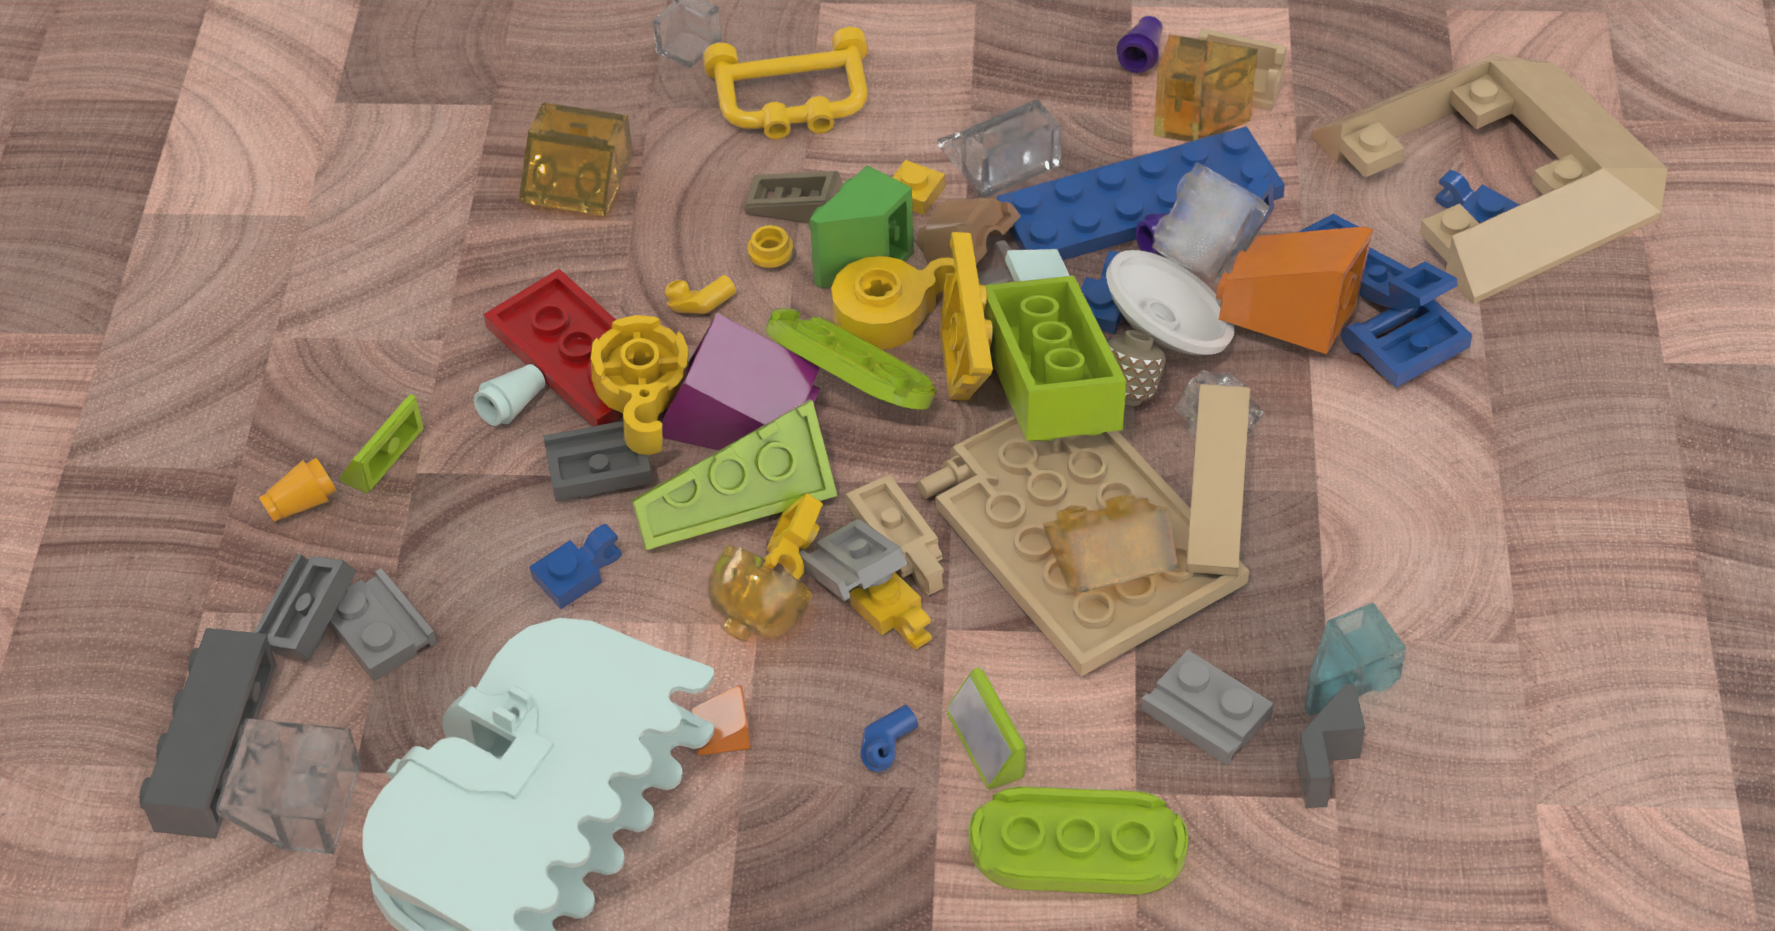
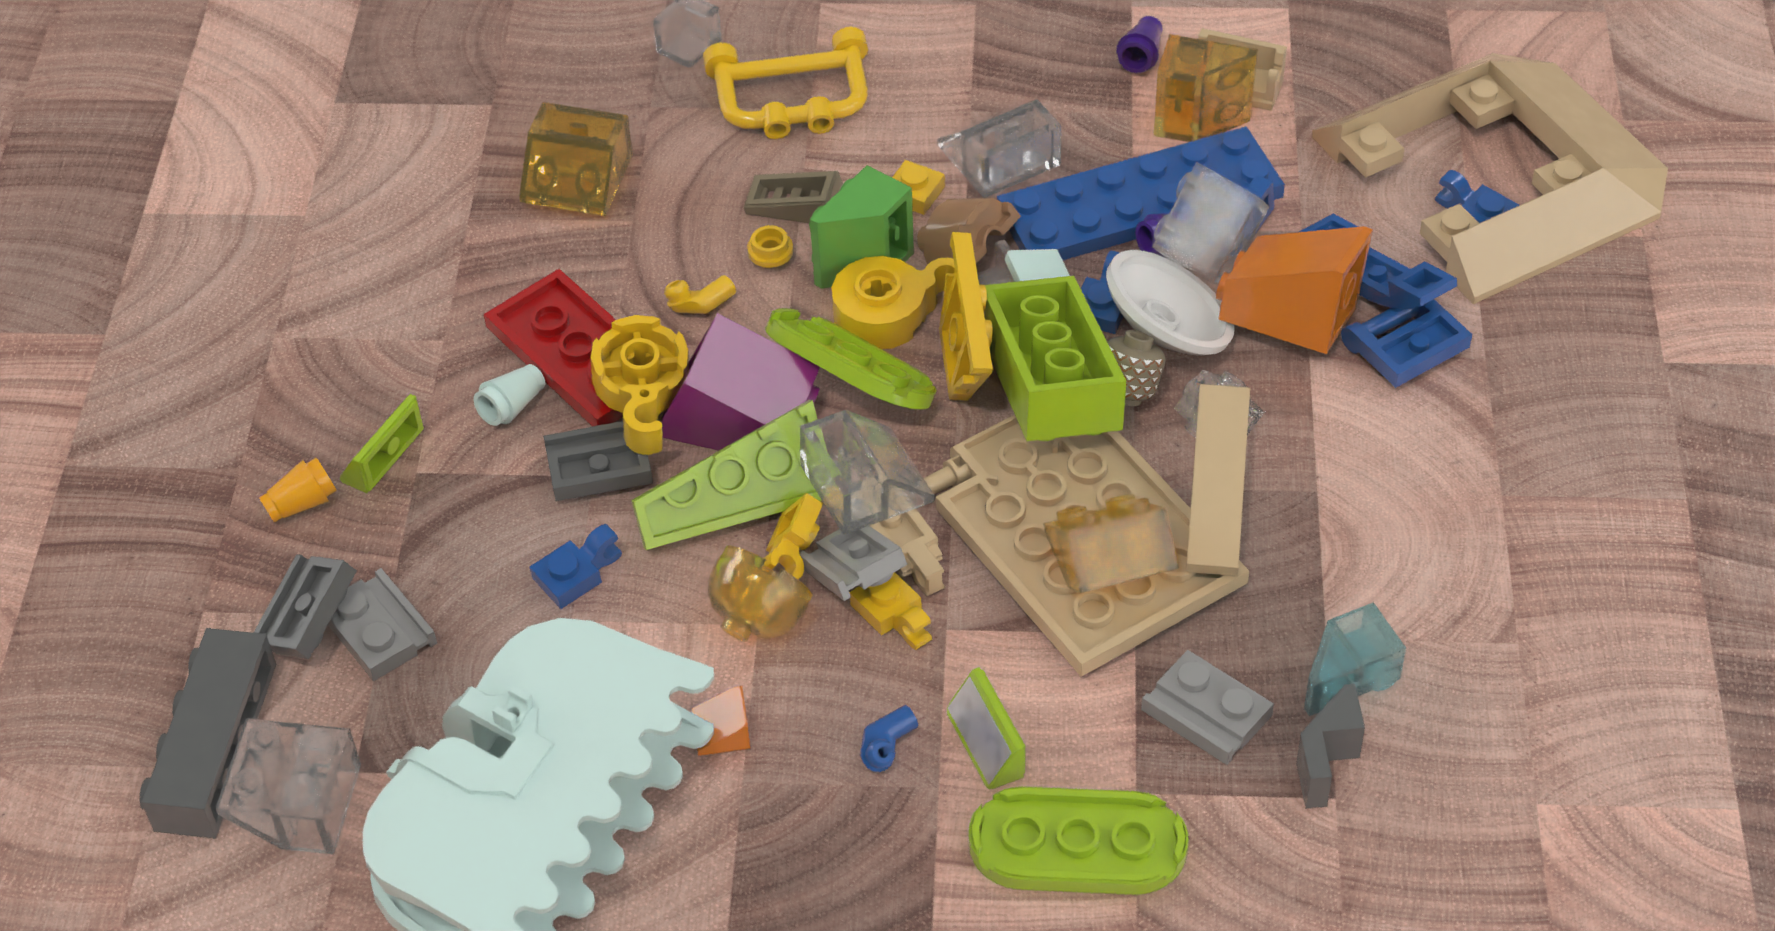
none -> clear slope [800,410,935,535]

